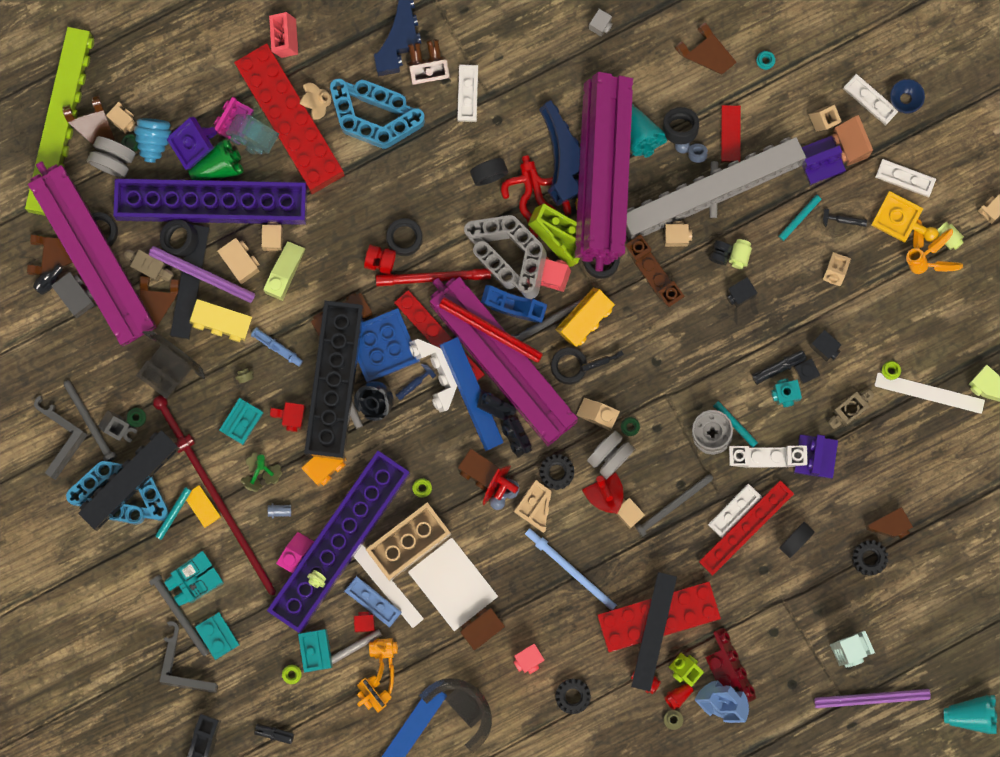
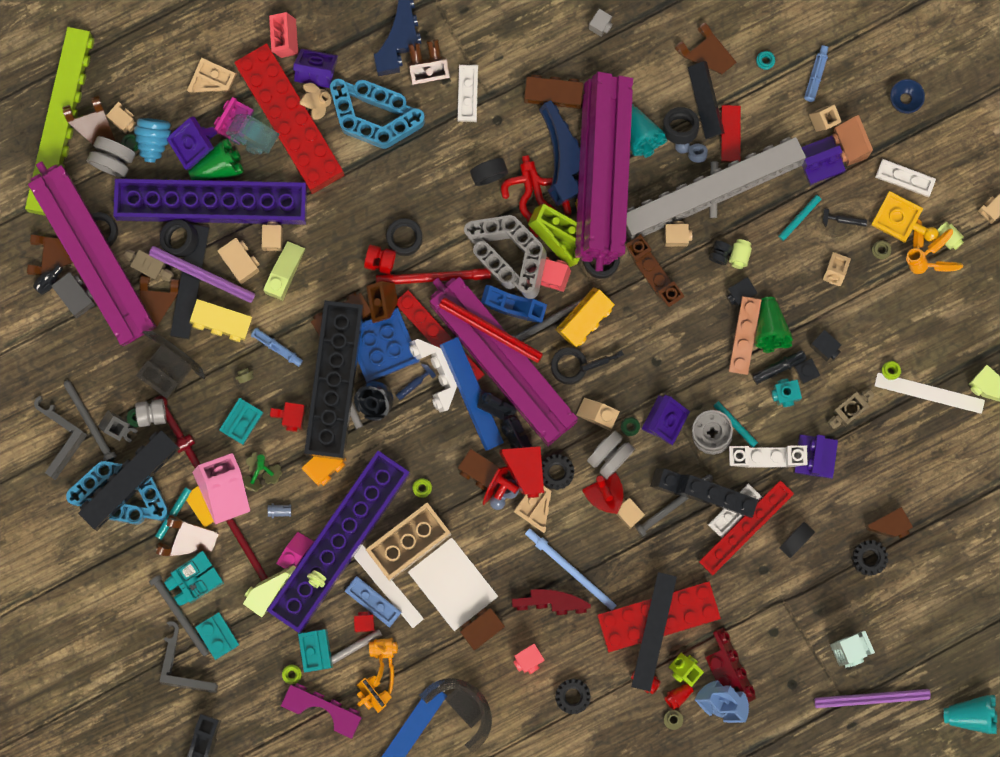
black axle [254,723,294,744] -> none
white tile [843,74,898,126] -> none
none -> light grey wheel [135,399,166,427]
none -> flag [156,514,219,556]
none -> tan wing [187,58,237,93]
none -> bright pink slope [192,453,250,525]
none -> yellowish green slope [243,565,296,617]
none -> magenta arch [281,683,363,739]
none -> dark purple bracket [293,49,338,88]
none -> reddish brown slope [366,281,398,323]
none -> red slope [499,446,544,498]
none -> dark red slope [512,589,591,615]
none -> reddish brown brick [524,75,583,109]
none -> dark purple bracket [642,395,690,445]
none -> black arch [650,468,758,518]
none -> black tile [688,61,725,139]
none -> nougat plate [728,296,761,375]
none -> green cone [754,297,793,353]
none -> medium blue piece [804,45,829,102]
none -> olive plate [872,240,891,260]

